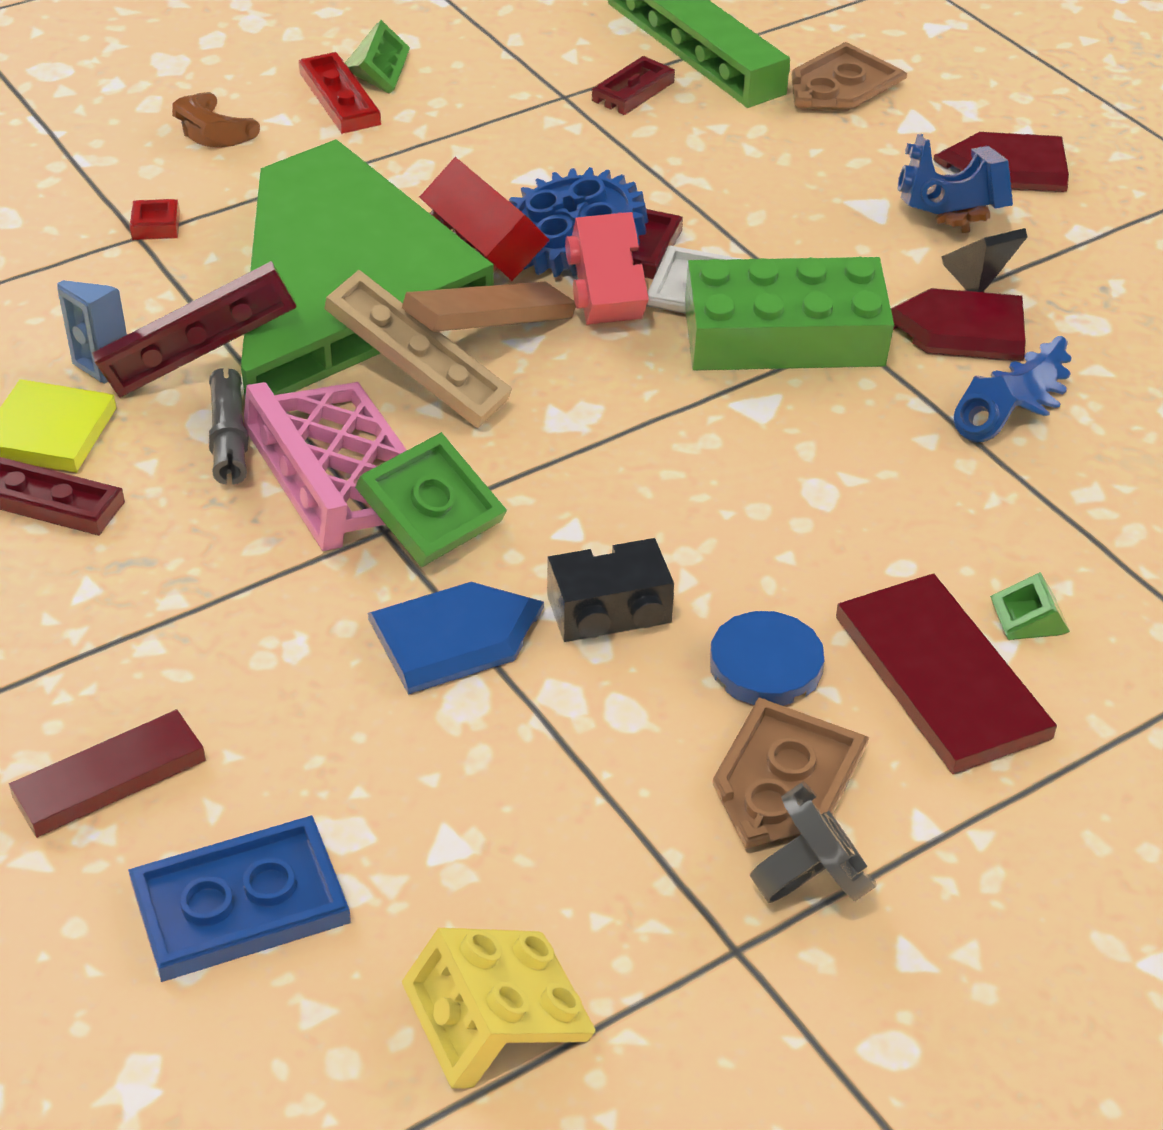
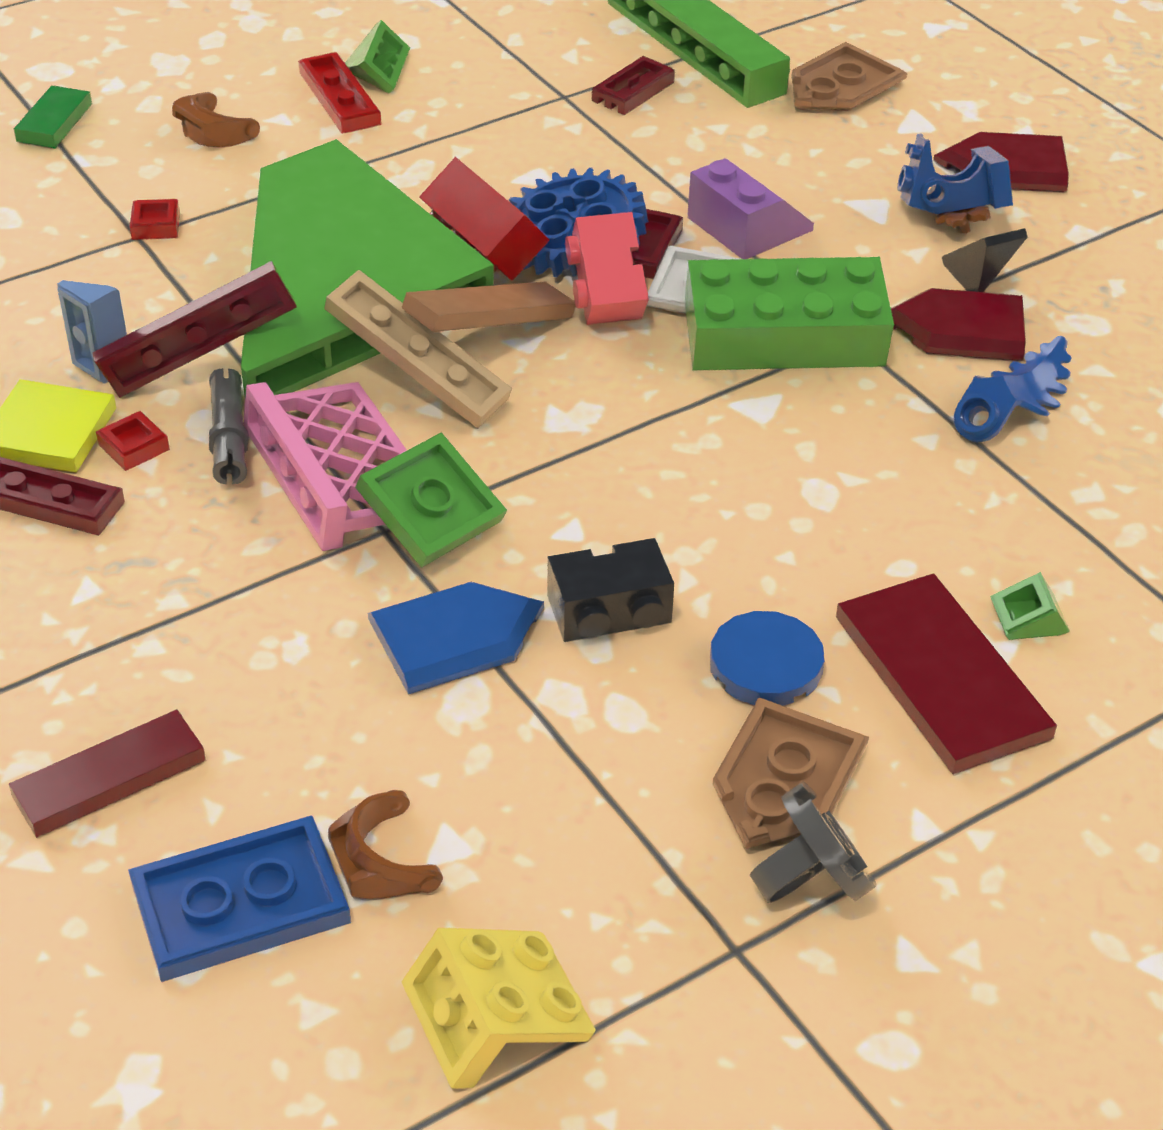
none -> green tile [14,85,92,148]
none -> red tile [96,411,170,471]
none -> dark orange helmet [328,790,443,899]
none -> medium lavender slope [687,158,814,259]

